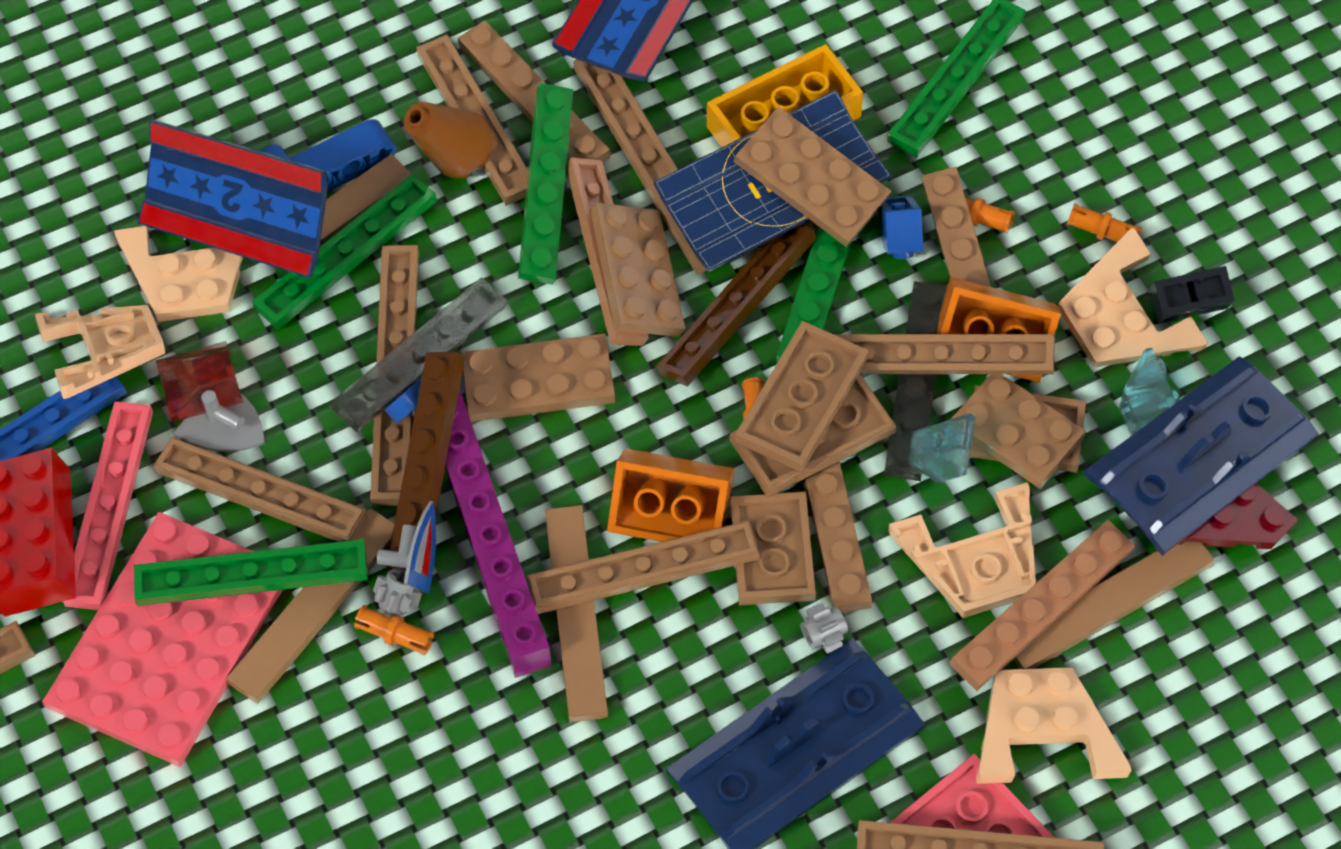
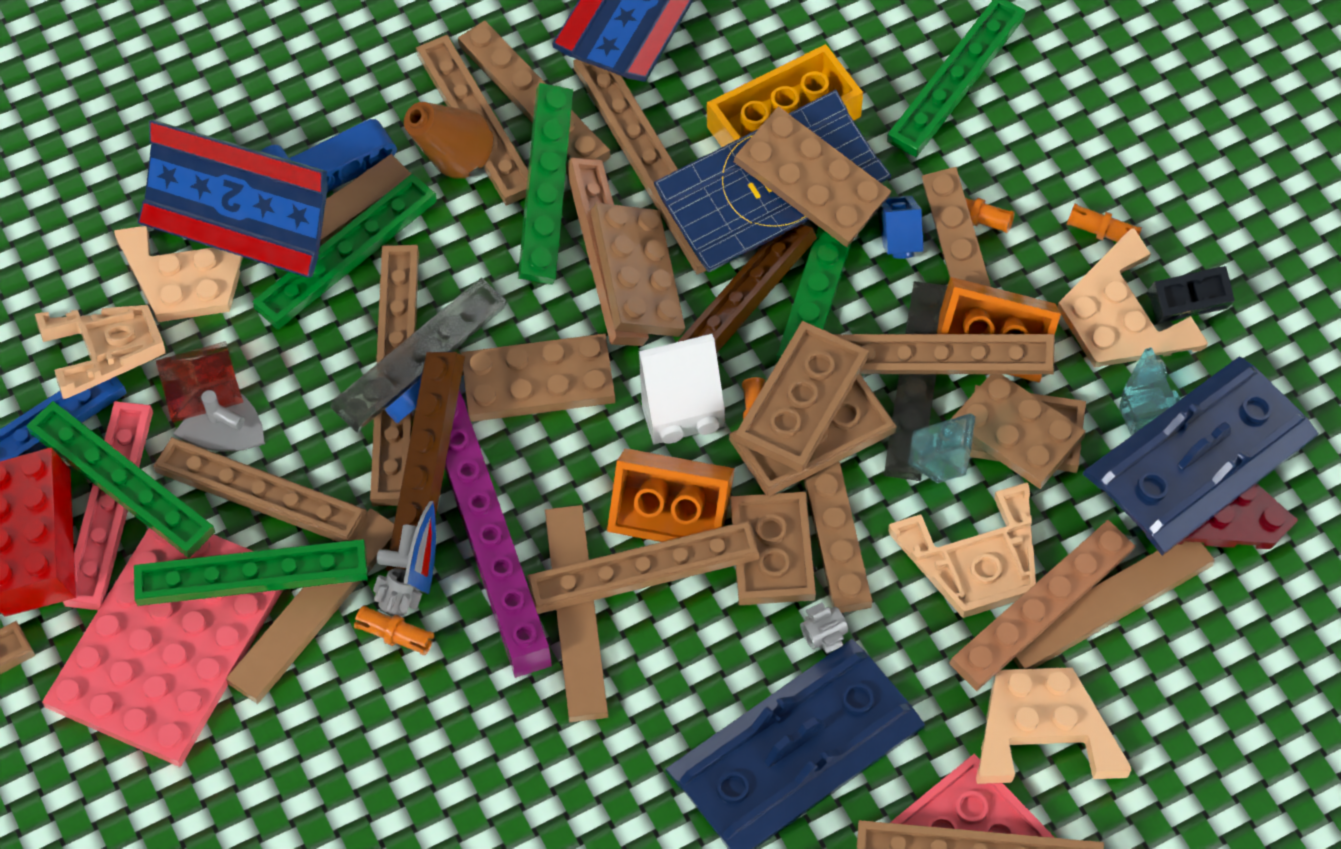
none -> green plate [26,401,215,558]
none -> white slope [639,334,725,445]

